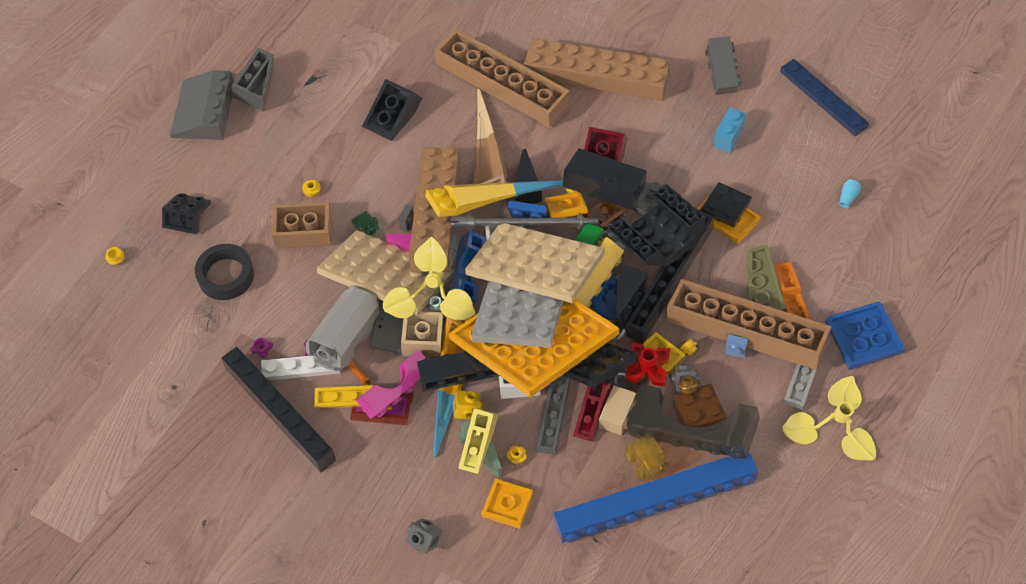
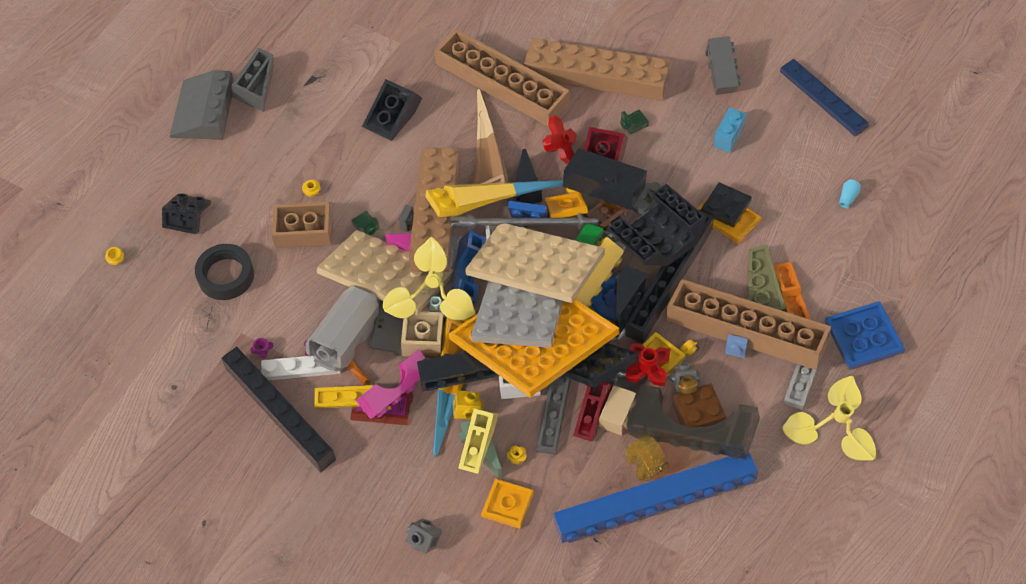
none -> red plant [542,115,577,164]
none -> clear green bracket [620,110,649,135]

